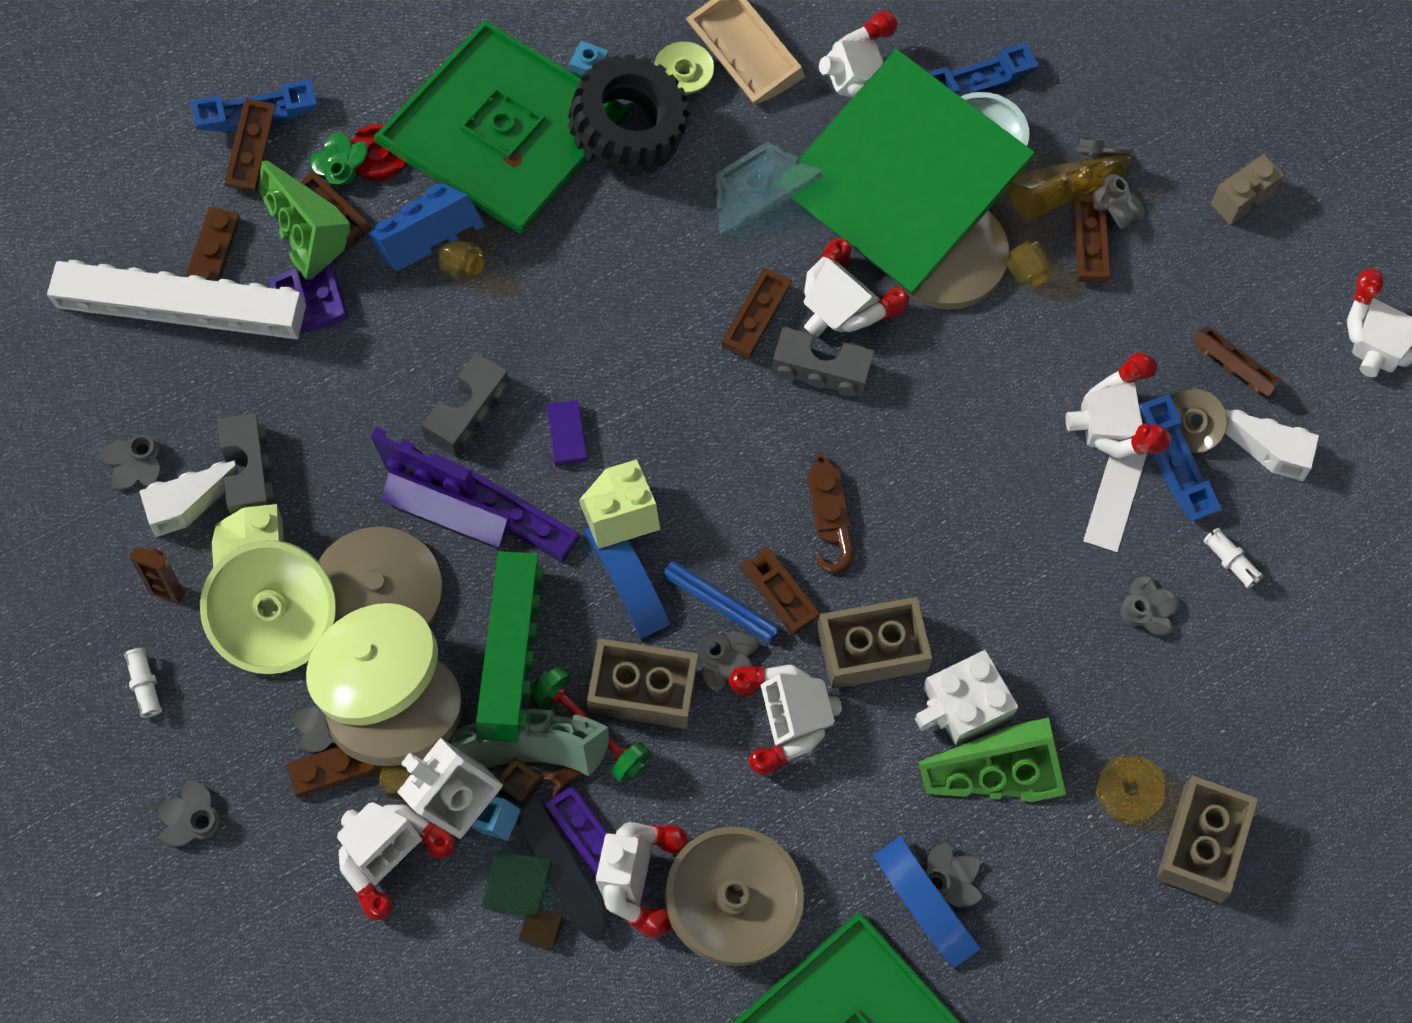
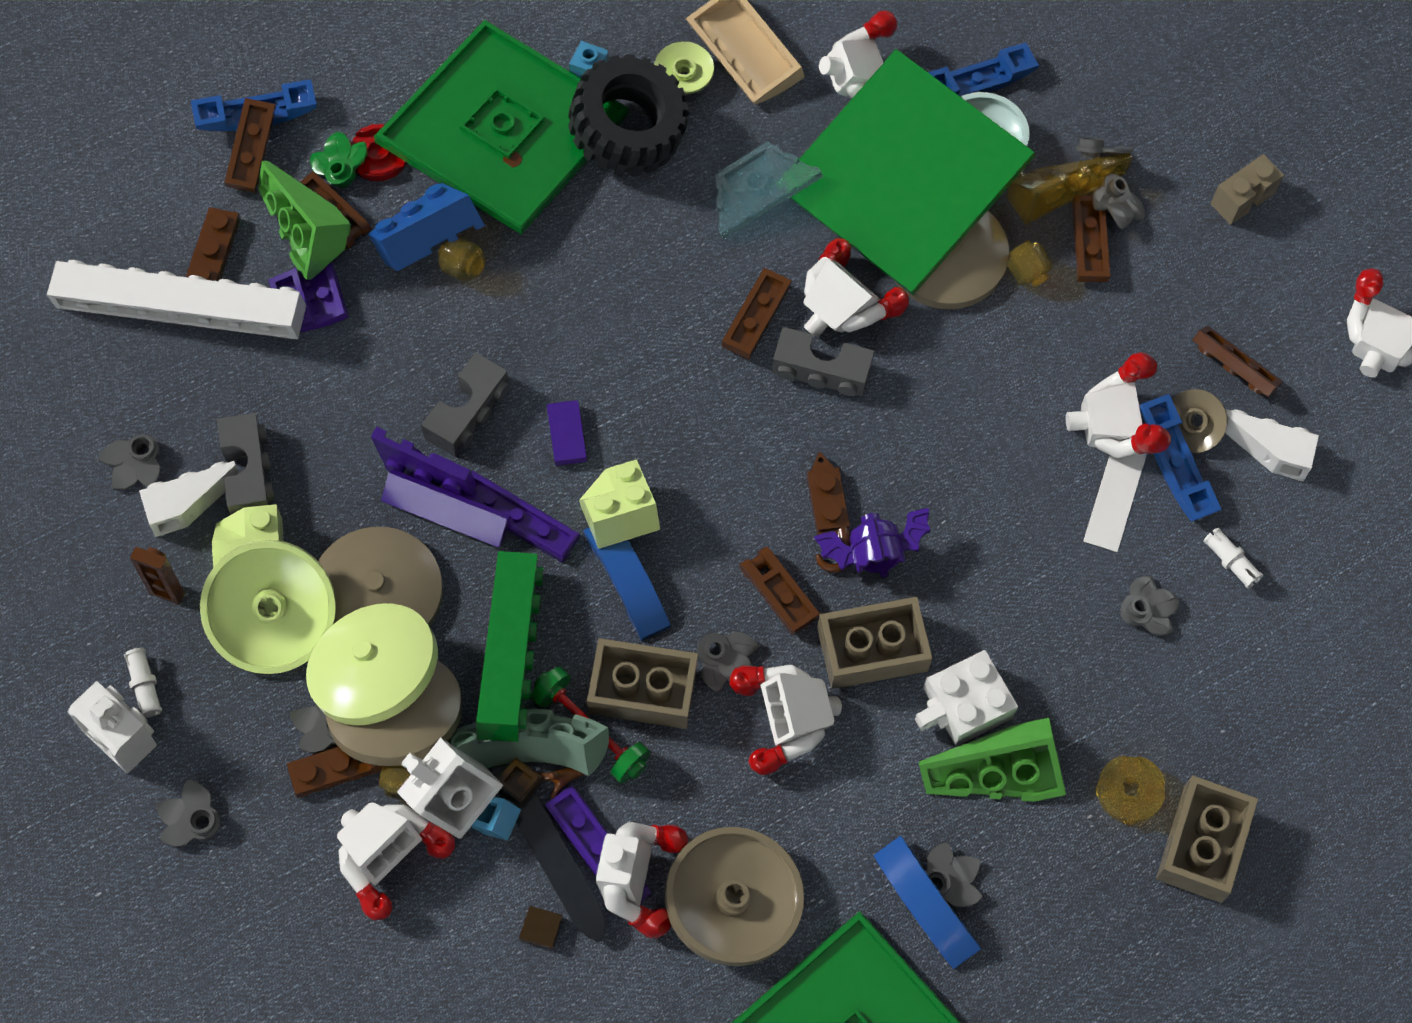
clear green piece [481,852,552,917] -> none
blue axle [664,561,779,643] -> none
none -> white hinge [68,681,157,774]
none -> dark purple helmet [814,508,931,578]

